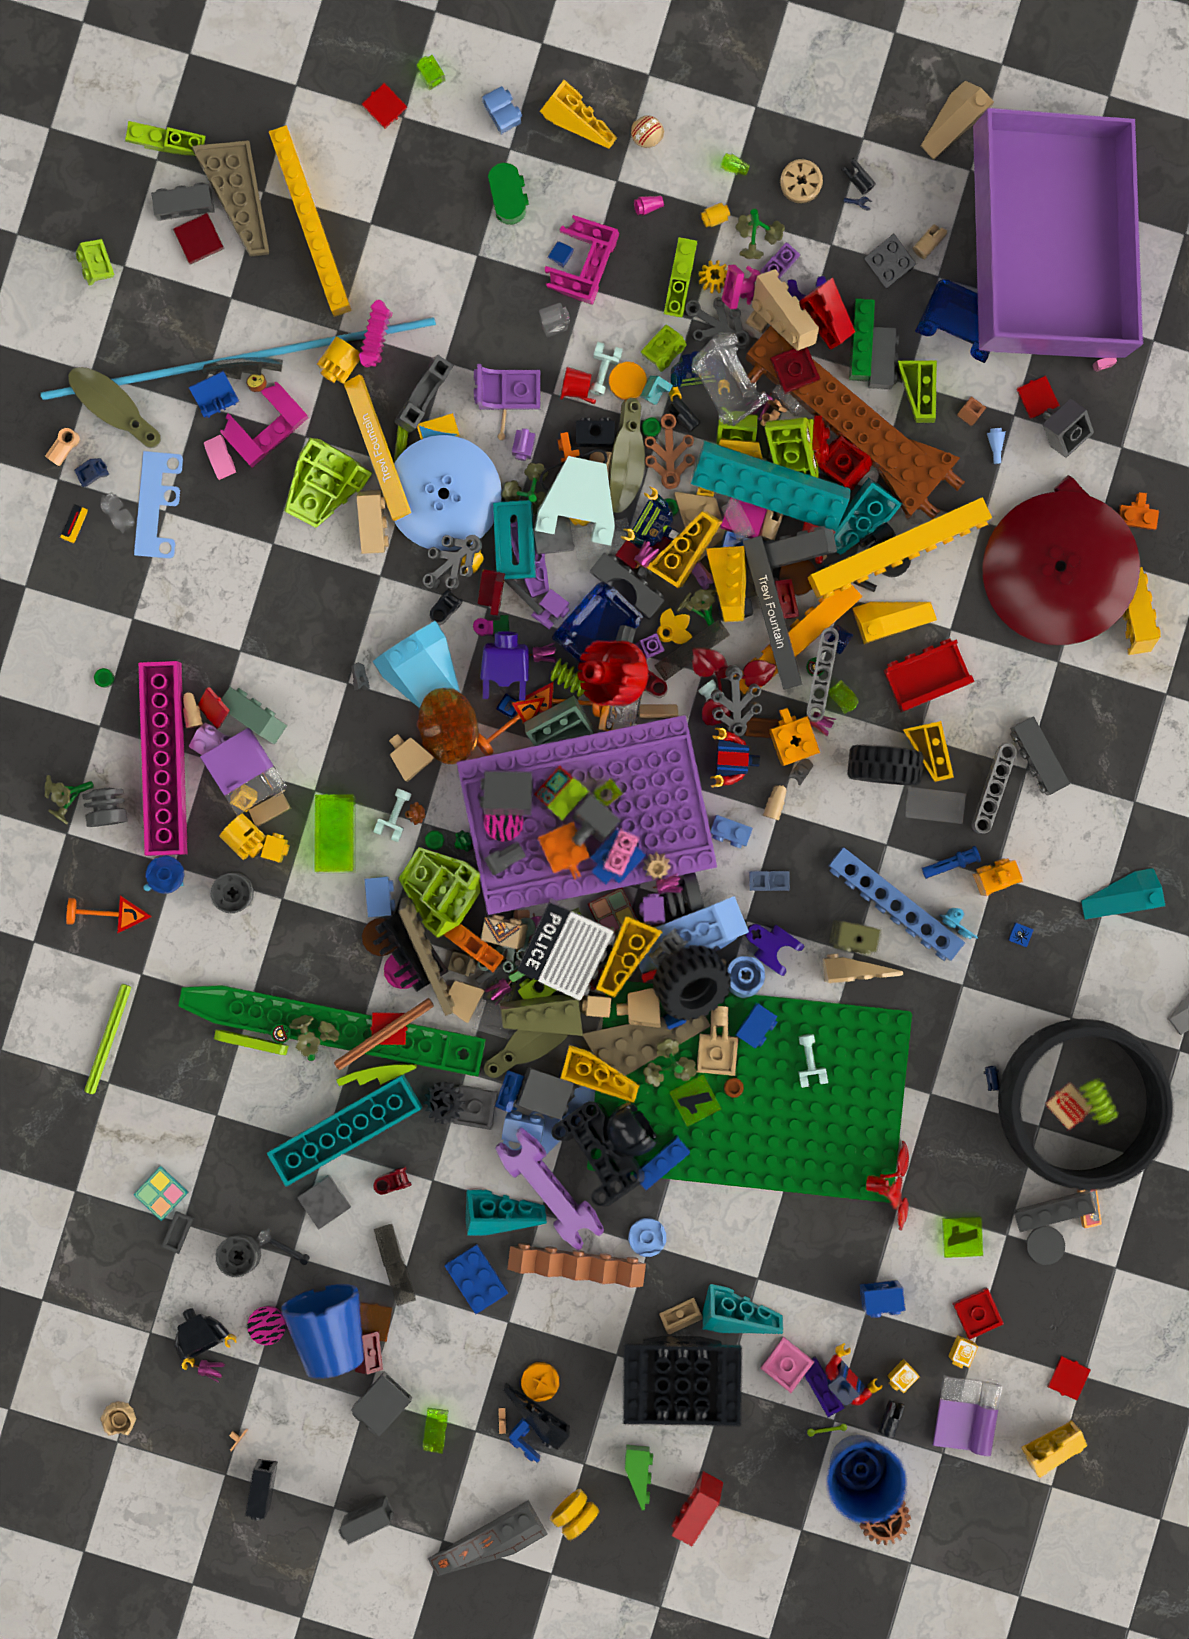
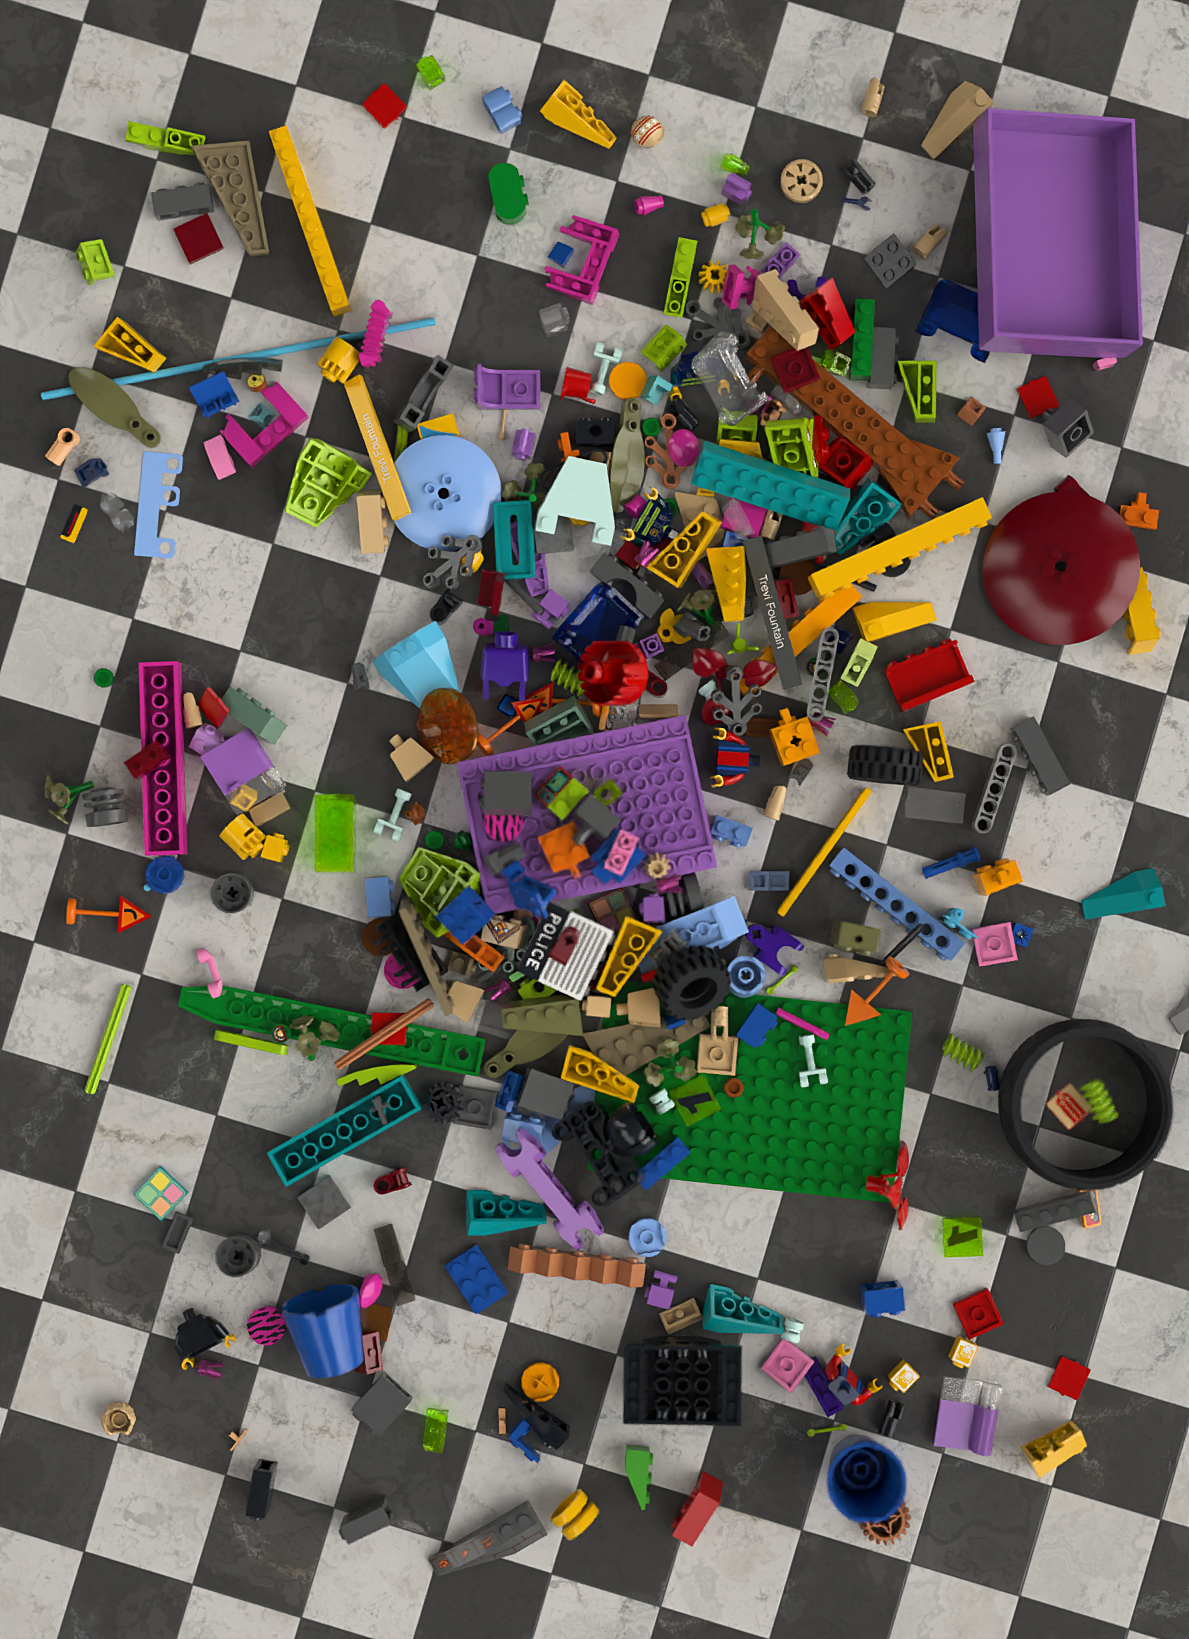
none -> yellow wedge [93,317,166,373]
none -> dark red brick [124,741,171,780]
none -> bright pink bar [196,948,223,999]
none -> clear light blue tile [248,402,276,430]
none -> dark pink hat [359,1274,383,1308]
none -> dark grey piece [371,1096,389,1125]
none -> blue brick [436,885,496,945]
none -> blue tile [501,860,525,881]
none -> blue bracket [507,875,556,919]
none -> dark red piece [548,926,579,966]
none -> dark pink piece [623,495,647,519]
none -> medium lavender brick [644,1270,677,1310]
none -> light aqua wheel [649,1088,675,1115]
none -> dark pink hat [668,429,698,467]
none -> dark grey piece [673,612,711,641]
none -> medium lavender brick [721,172,752,206]
none -> lime plant [727,622,759,655]
none -> lime hinge [766,965,798,994]
none -> dark pink bar [775,1007,830,1040]
none -> yellow tile [776,787,872,917]
none -> light aqua wheel [780,1318,804,1343]
none -> clear neon green brick [820,350,852,377]
none -> yellowish green brick [840,638,878,687]
none -> orange piece [845,956,910,1026]
none -> tan hinge [860,77,885,117]
none -> black bar [881,923,925,967]
none -> lime piece [942,1033,985,1072]
none -> bright pink tile [972,922,1018,967]

